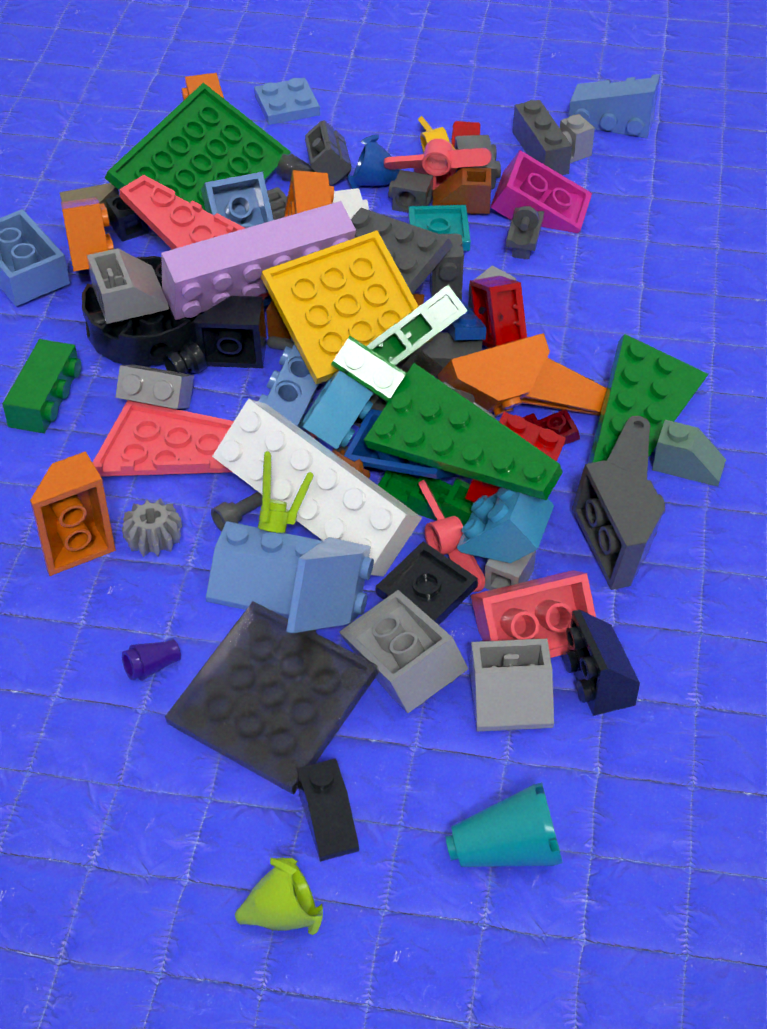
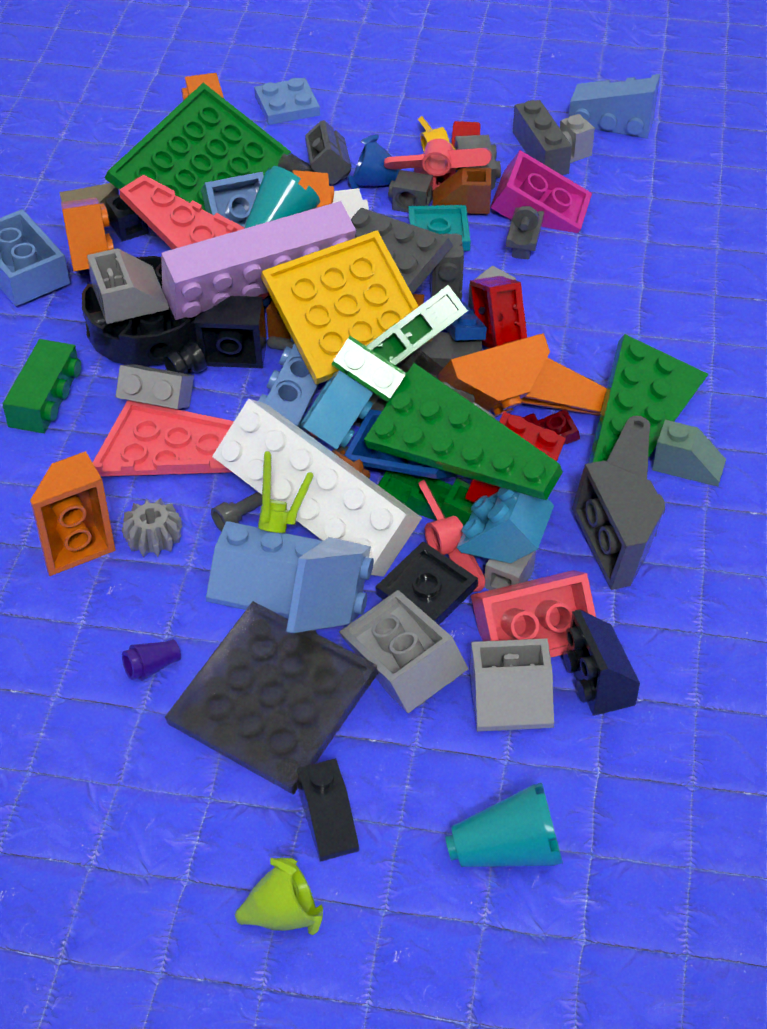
none -> teal cone [244,166,320,229]

